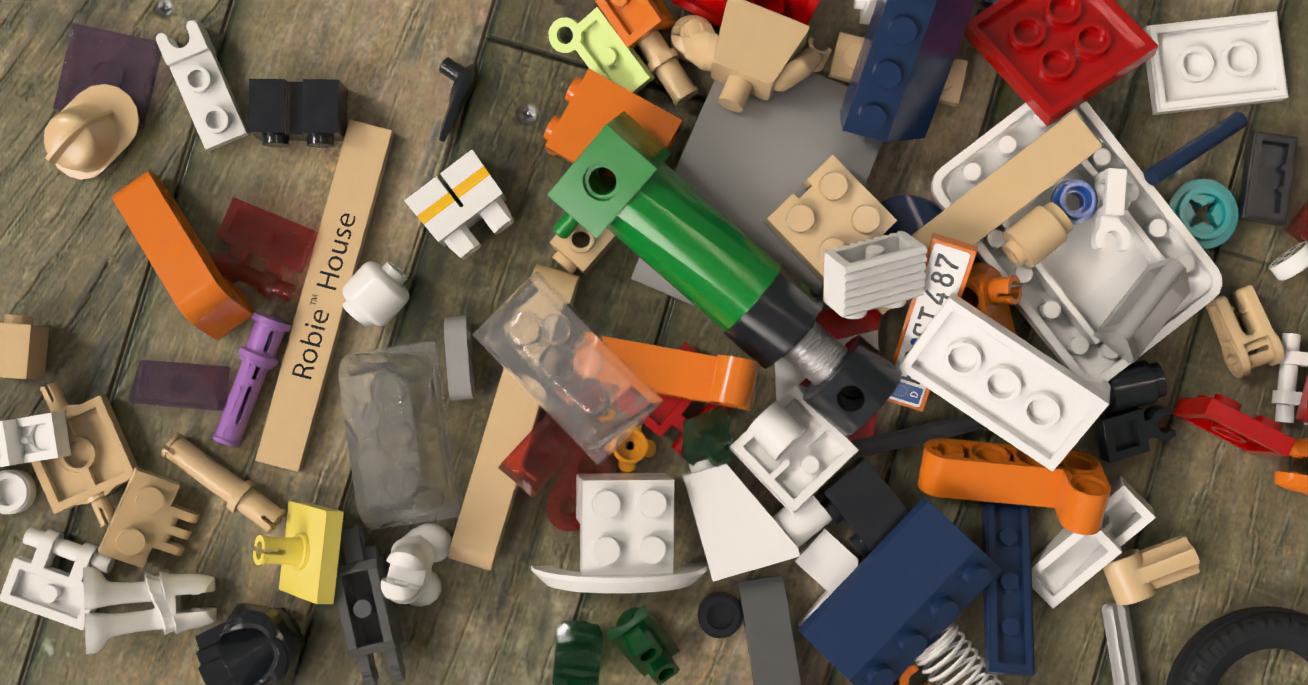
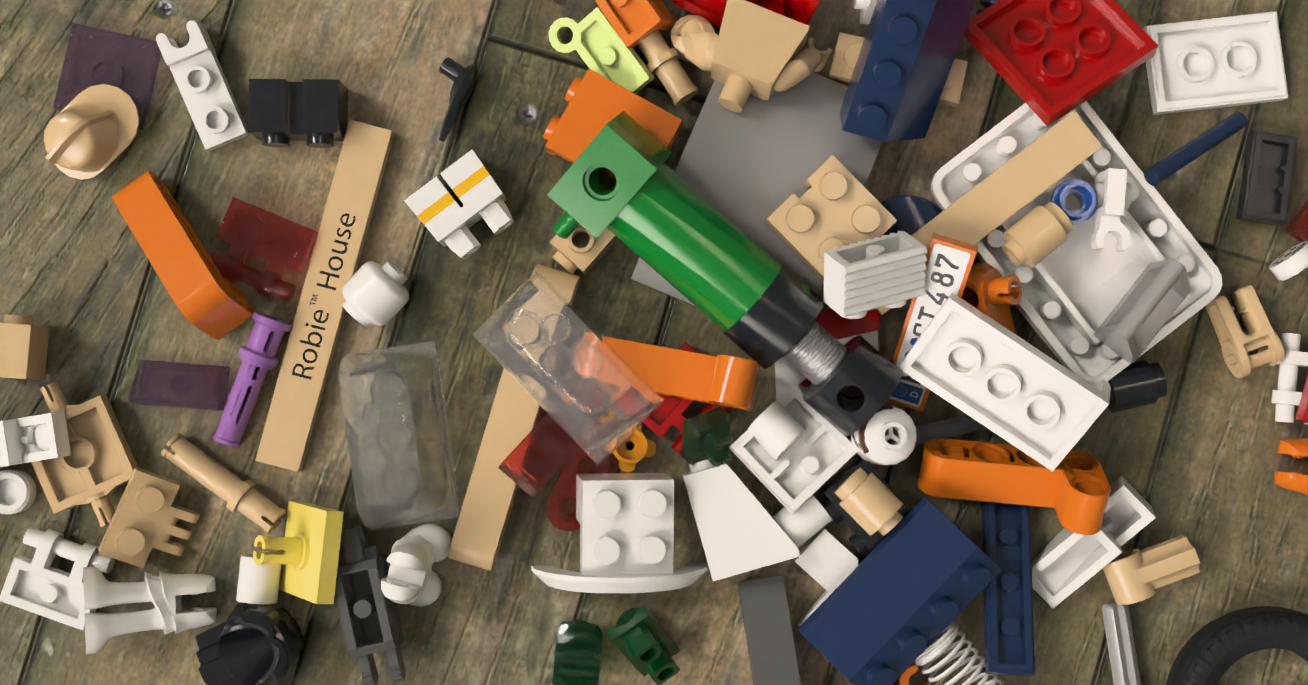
light grey beam [444,315,475,401] -> none
black tile [697,592,742,638] -> none
black plate [1094,404,1176,463] -> none
teal gear [1167,179,1239,249] -> none
red plate [1172,394,1296,457] -> none
none -> white beam [236,554,281,604]
none -> tan brick [834,467,903,536]
none -> white head [851,406,917,465]

